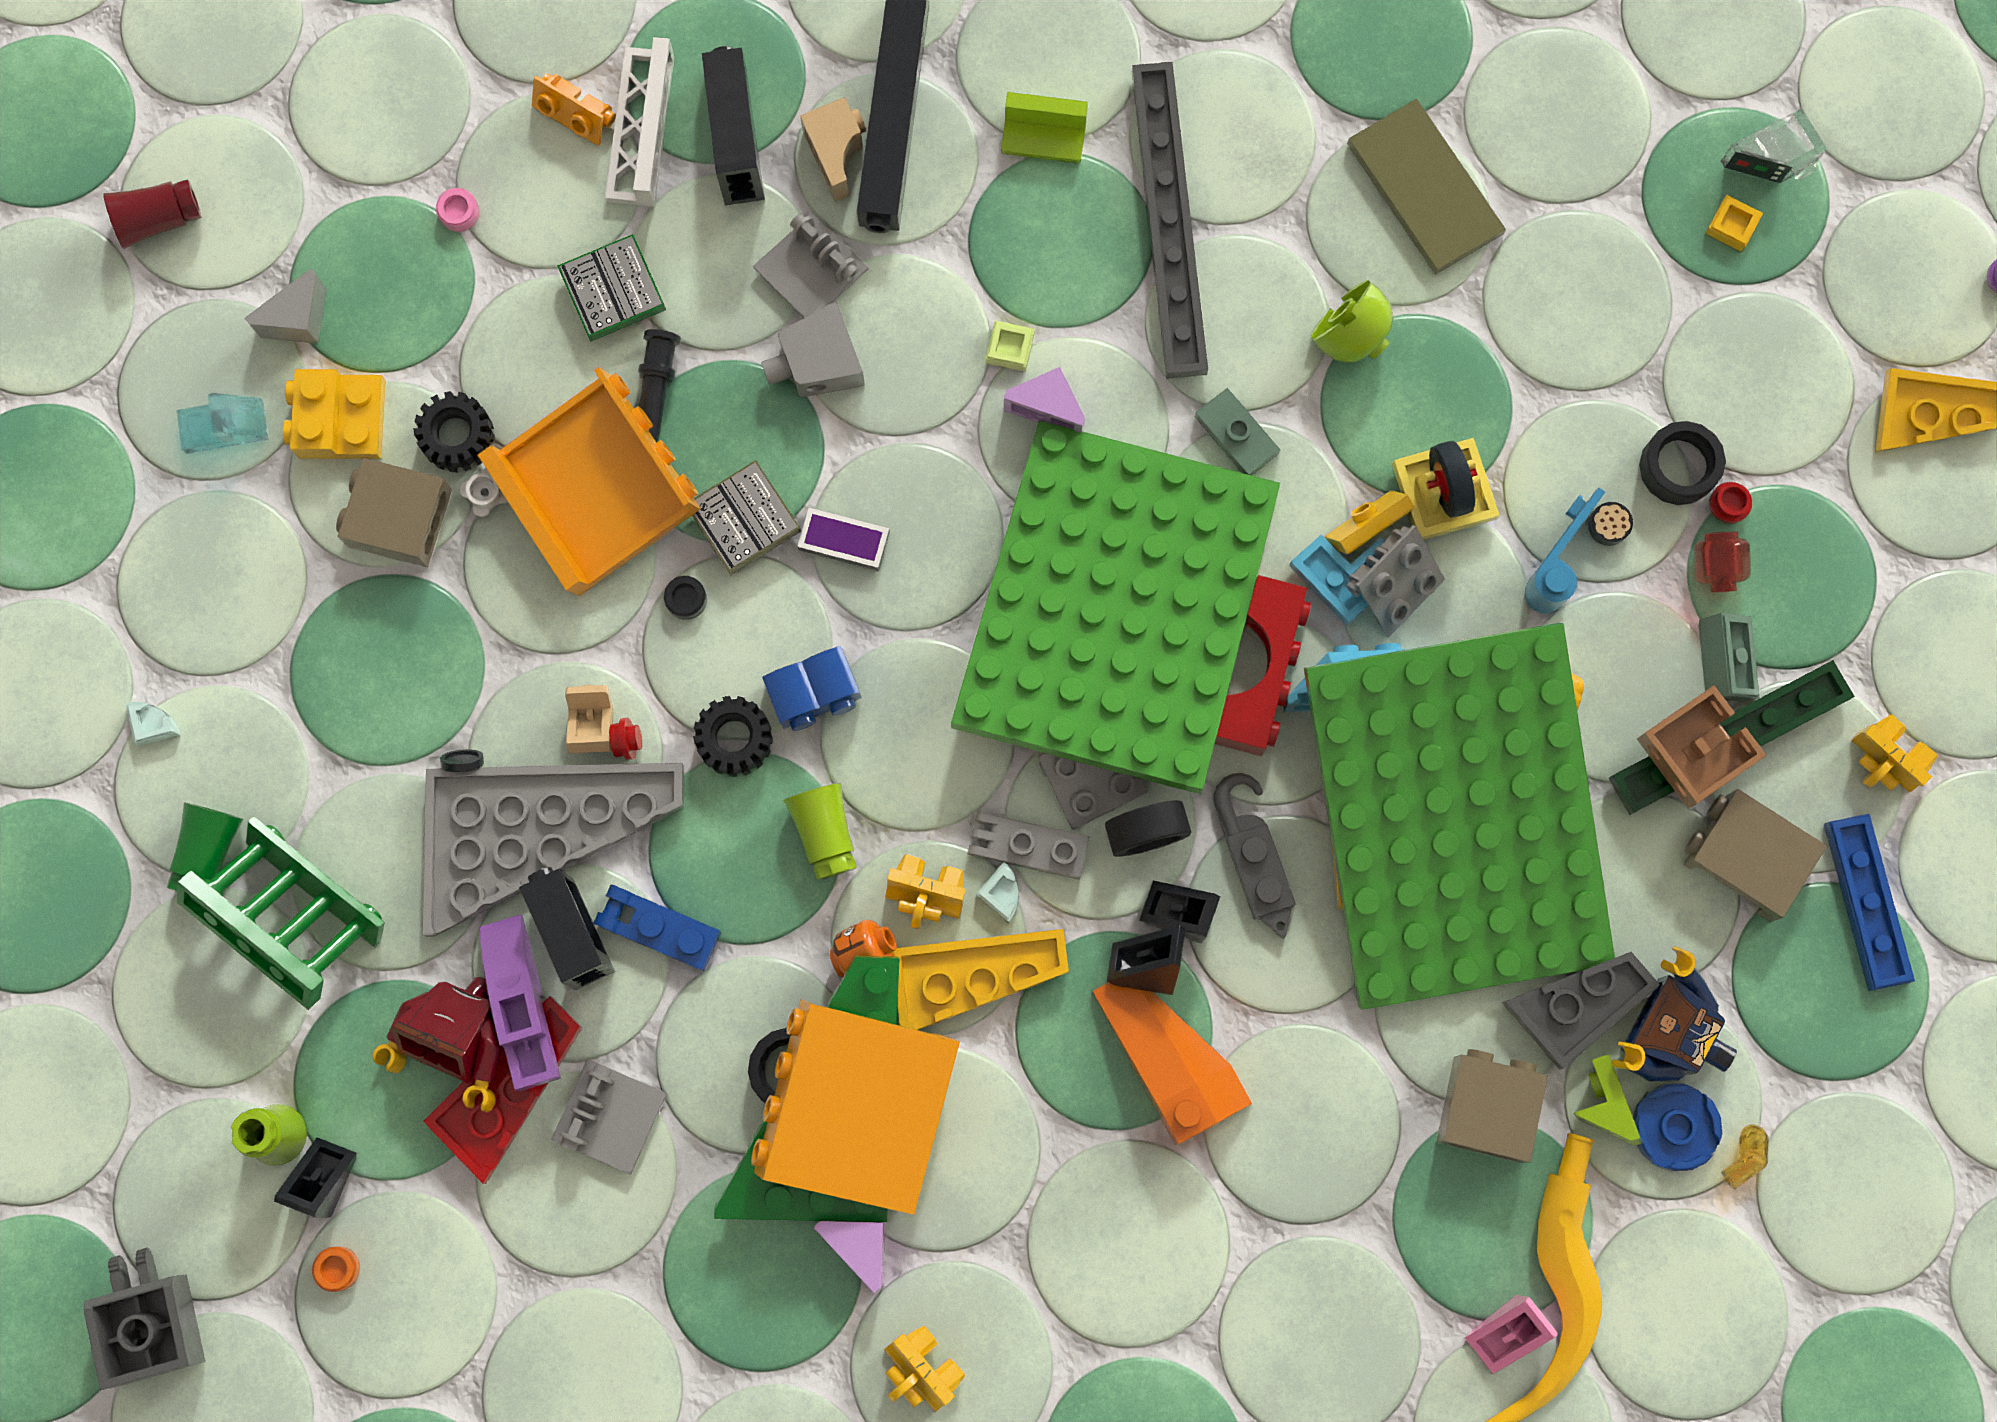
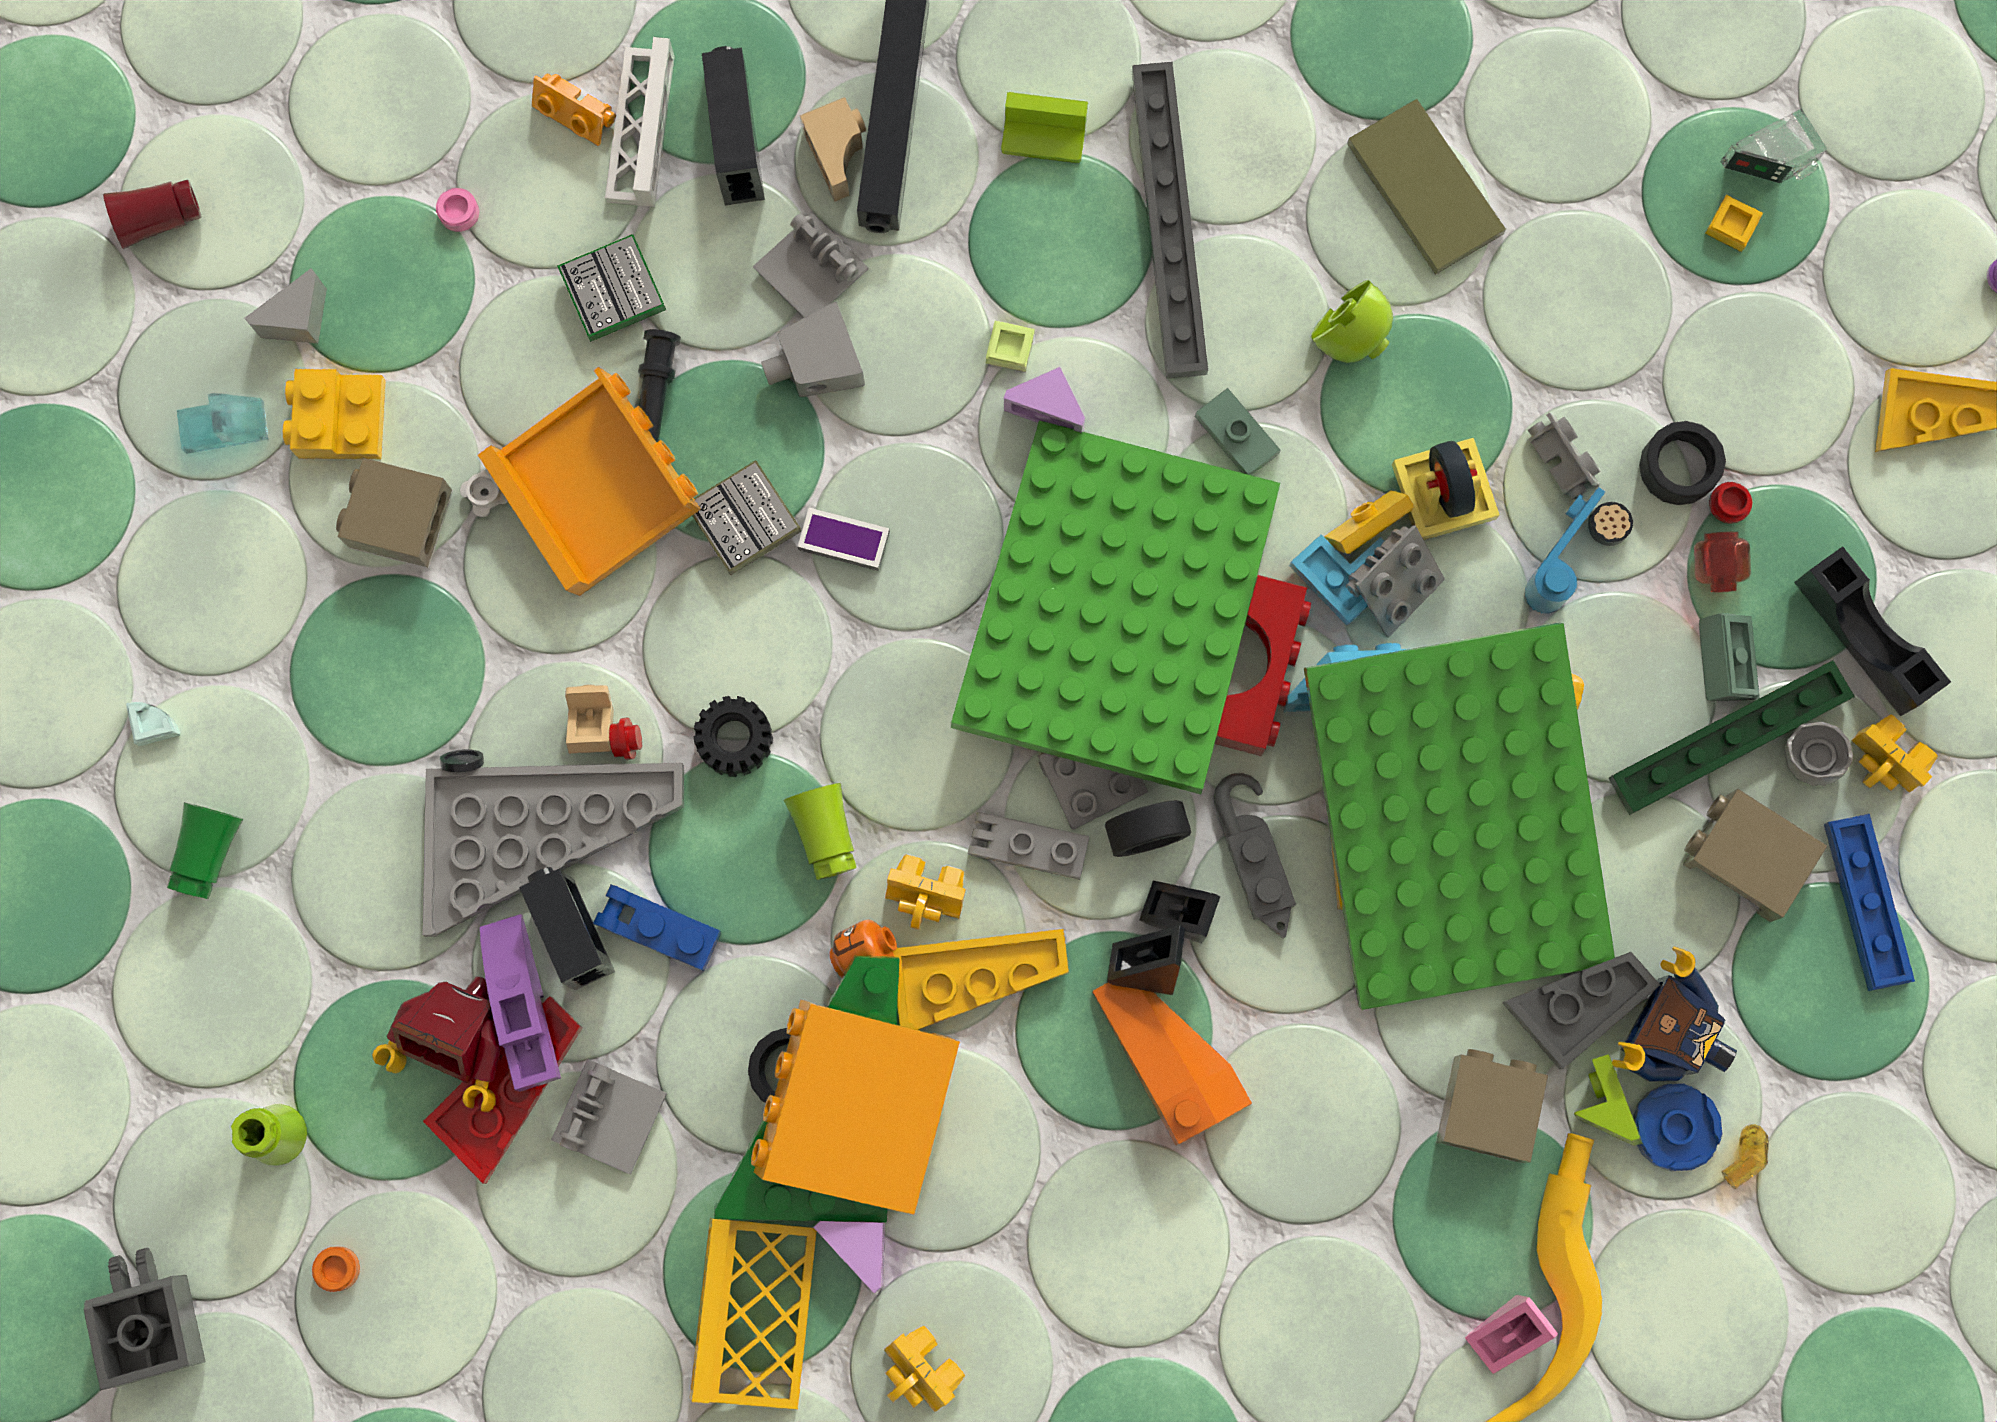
green fence [177,817,385,1010] -> none
black slope [274,1137,357,1218] -> none
black tyre [413,391,495,473] -> none
black tile [664,576,707,620] -> none
blue brick [762,646,862,731] -> none
light aqua tile [976,862,1019,924] -> none
medium nougat piece [1637,685,1767,809] -> none
none -> yellow fence [689,1218,817,1409]
none -> light grey hinge [1528,413,1601,500]
none -> light grey hair [1785,722,1853,786]
none -> black arch [1794,546,1951,716]

